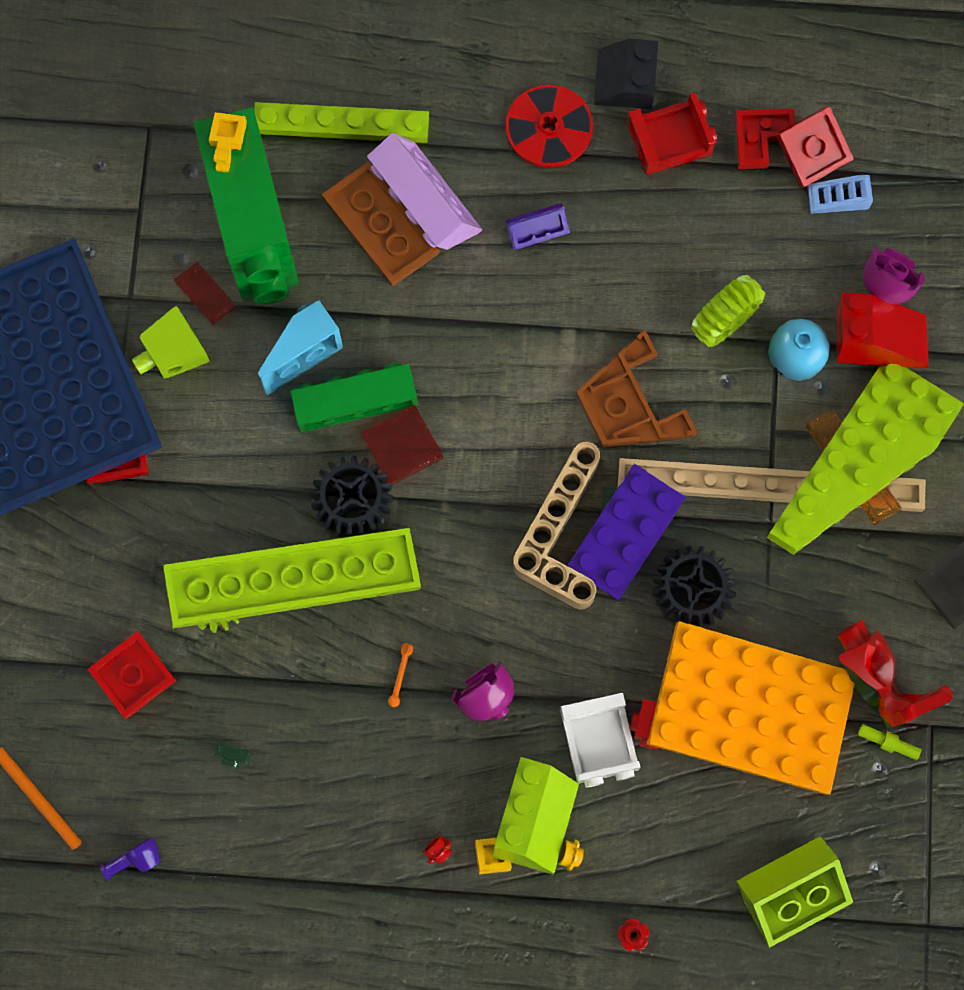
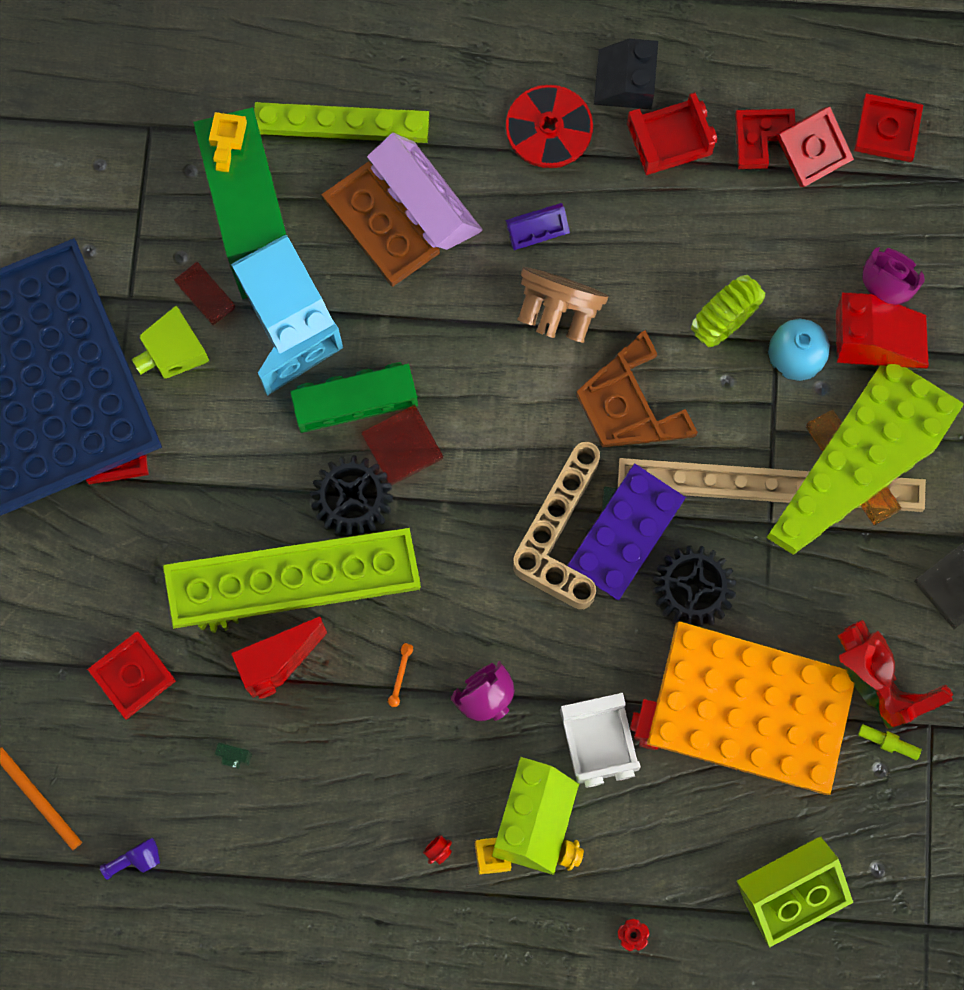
light blue slope [807,175,873,214] -> none
none -> medium azure slope [231,235,334,354]
none -> red slope [231,616,327,699]
none -> medium nougat piece [517,267,609,343]
none -> red plate [854,93,923,163]

